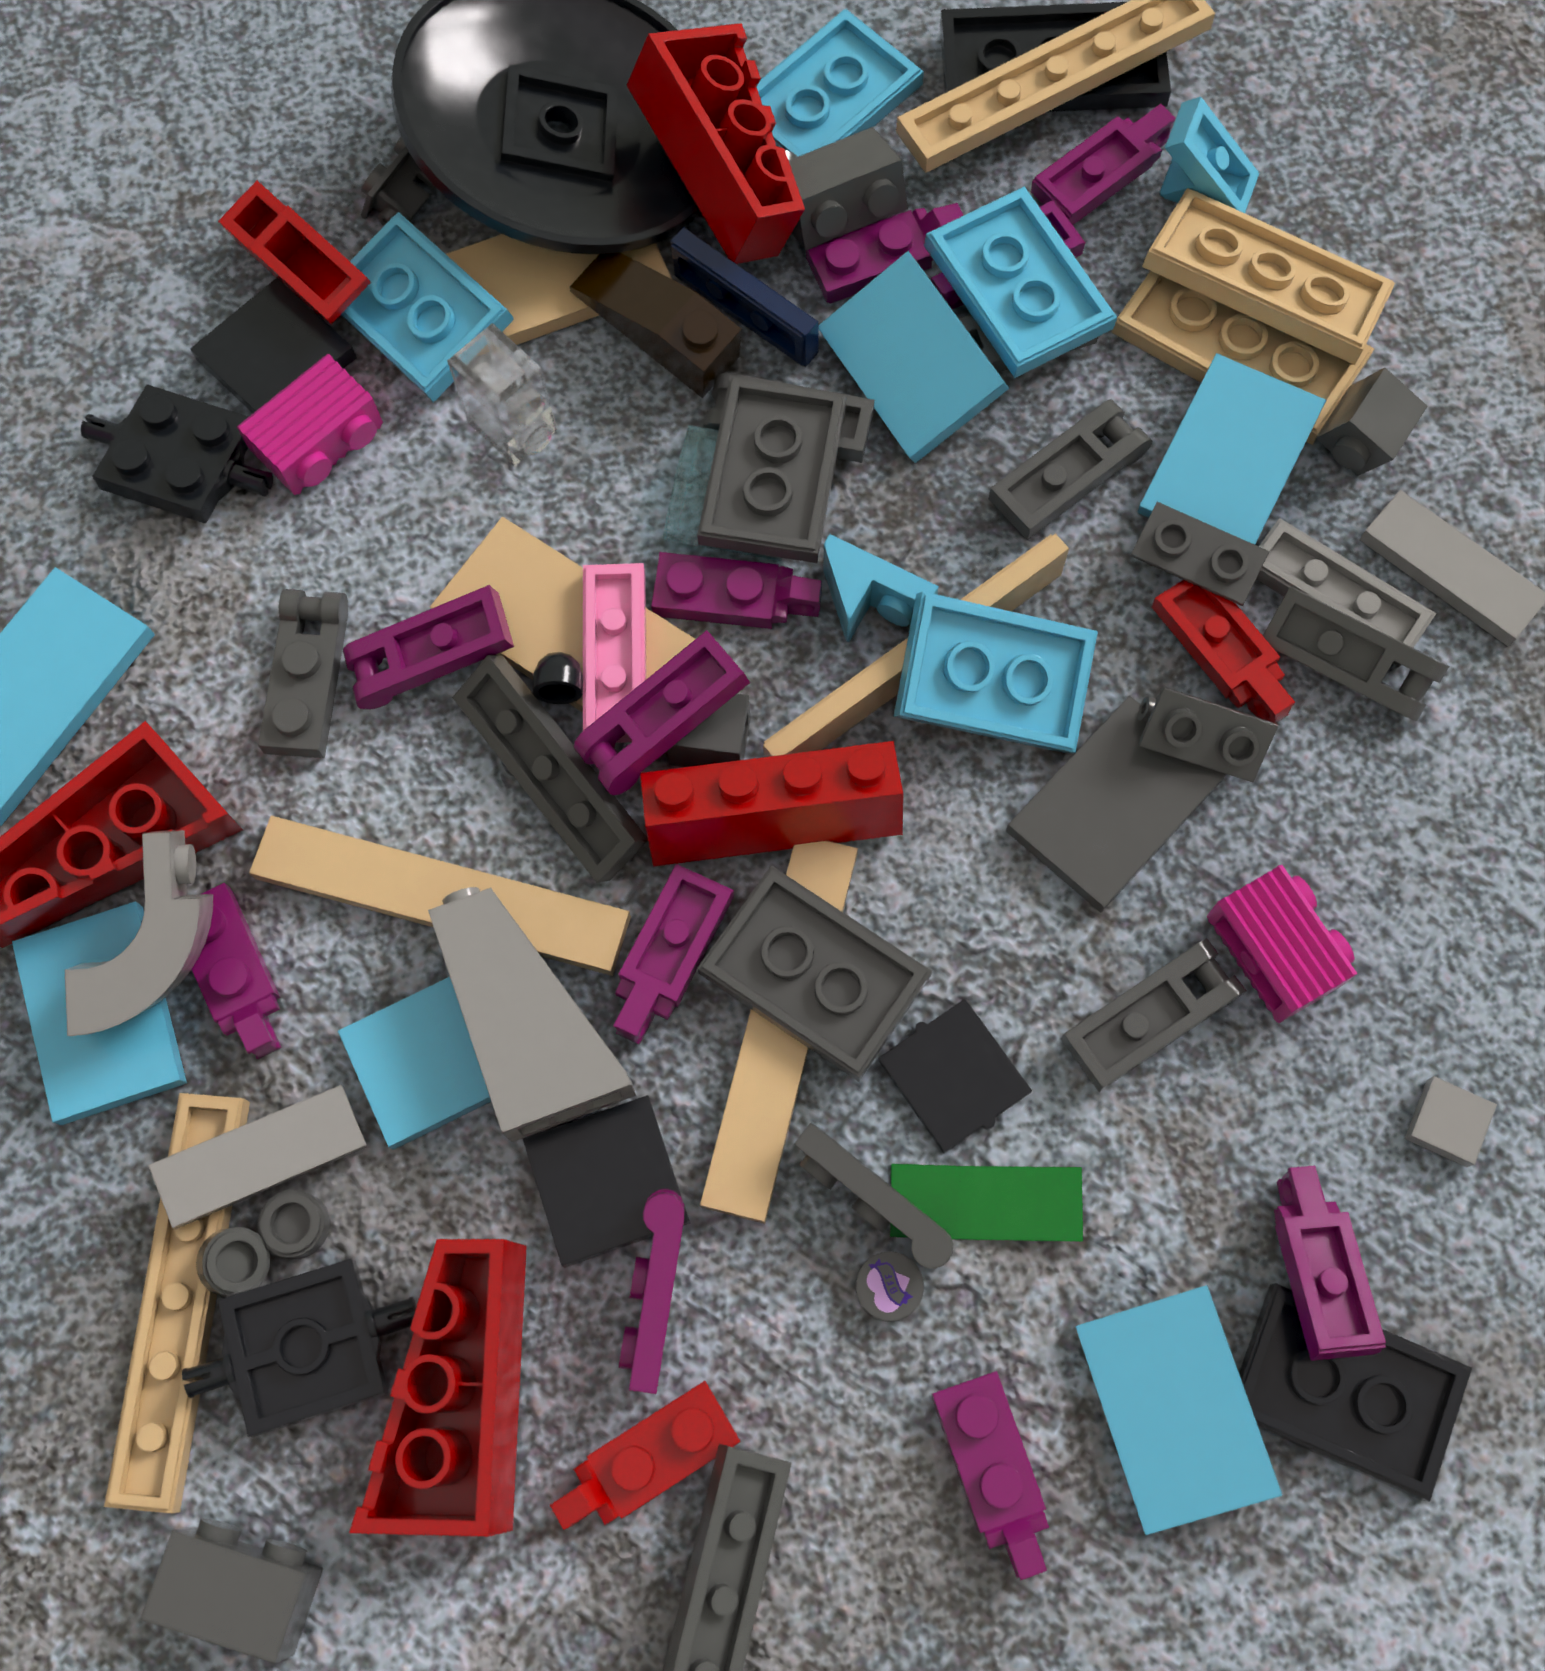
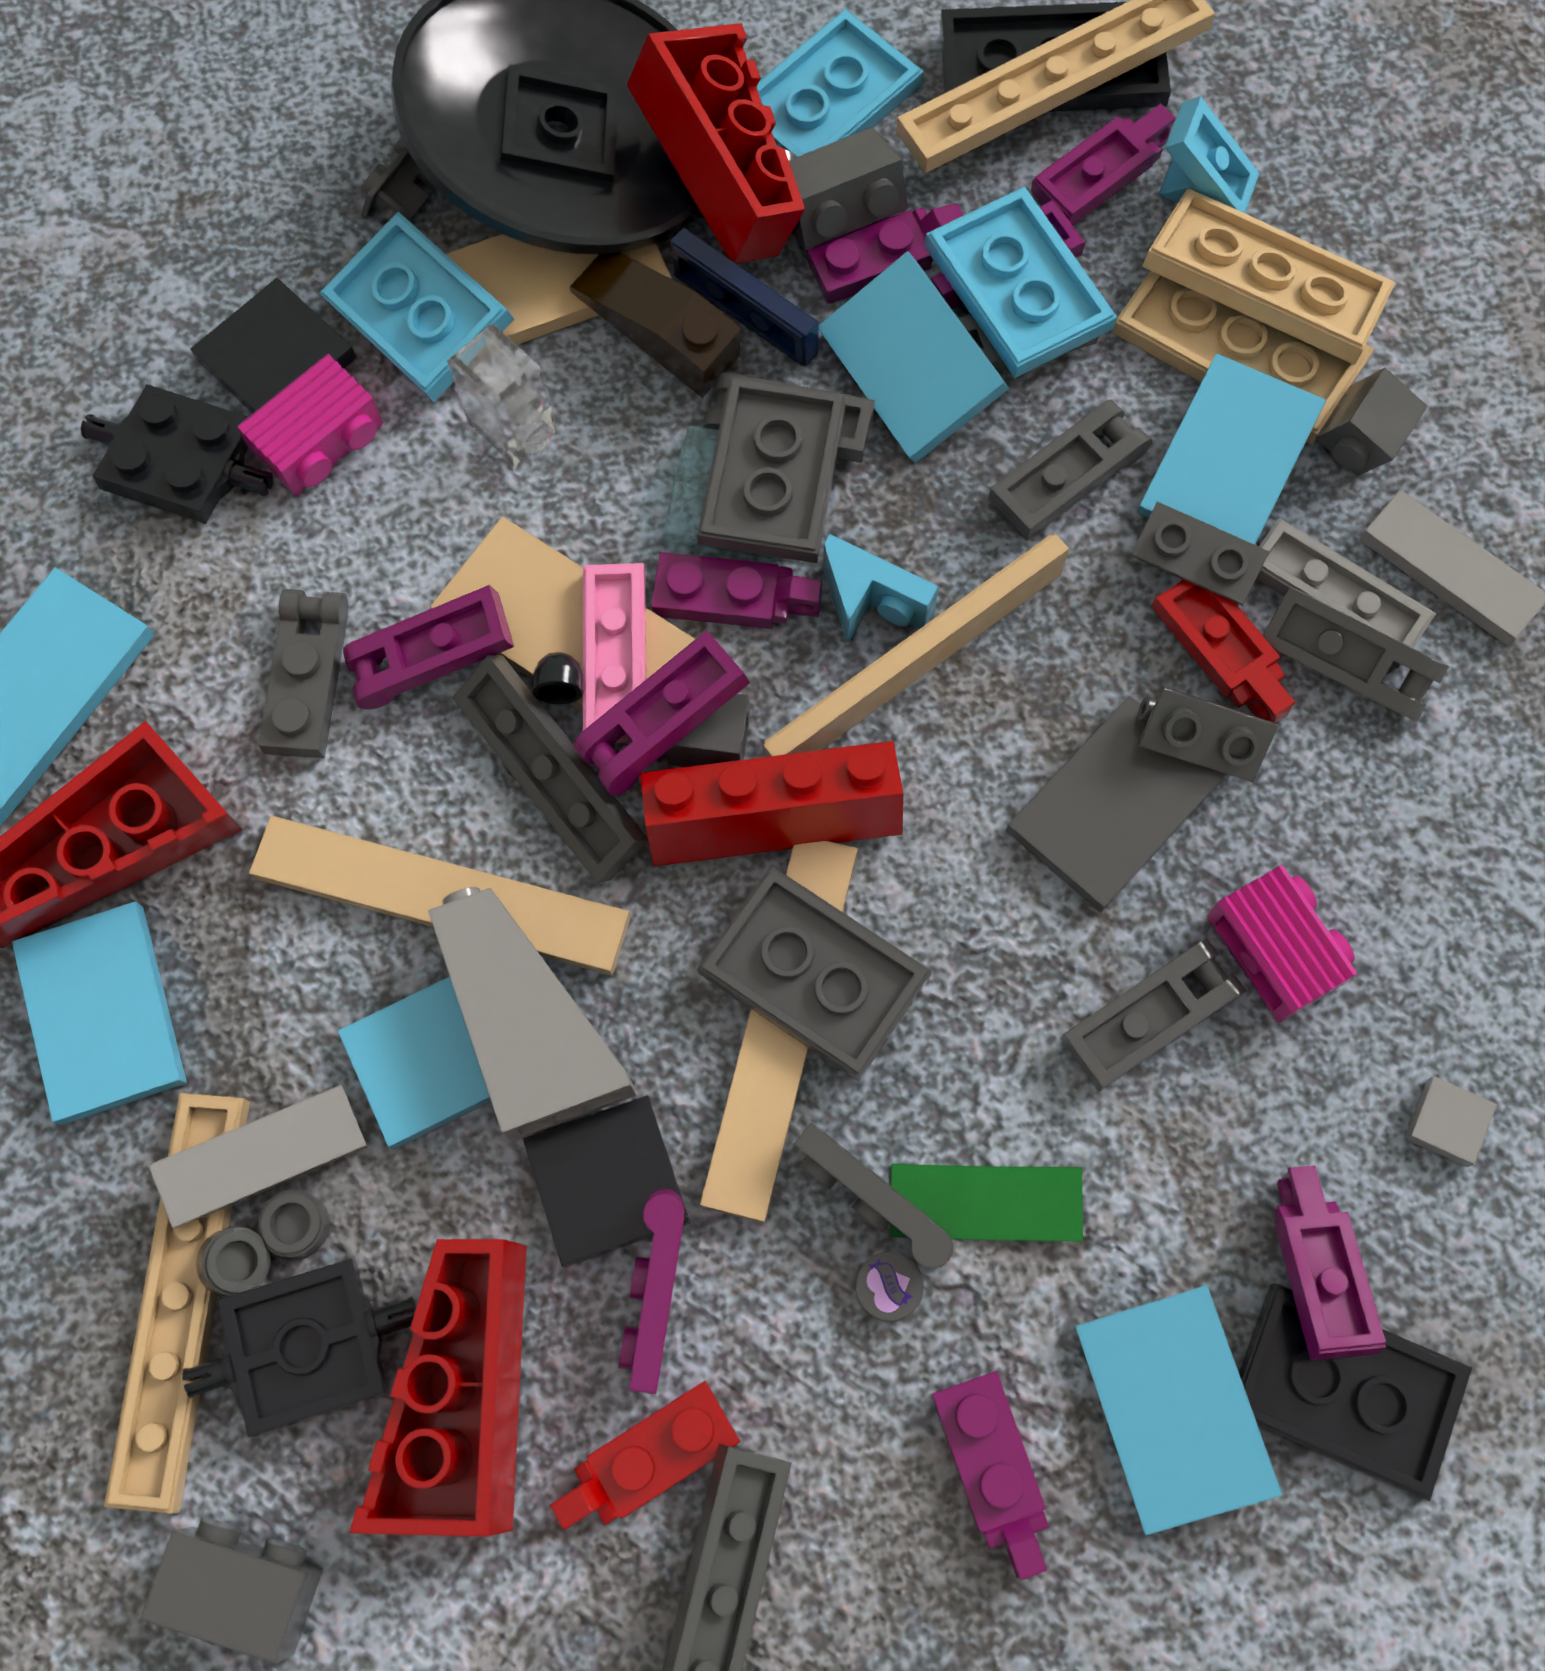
light grey arch [65,830,213,1037] -> none
magenta hinge [192,883,282,1059] -> none
red slope [218,180,371,324] -> none
magenta hinge [613,864,734,1045] -> none
black piece [878,999,1032,1154] -> none
medium azure tile [893,591,1098,754] -> none

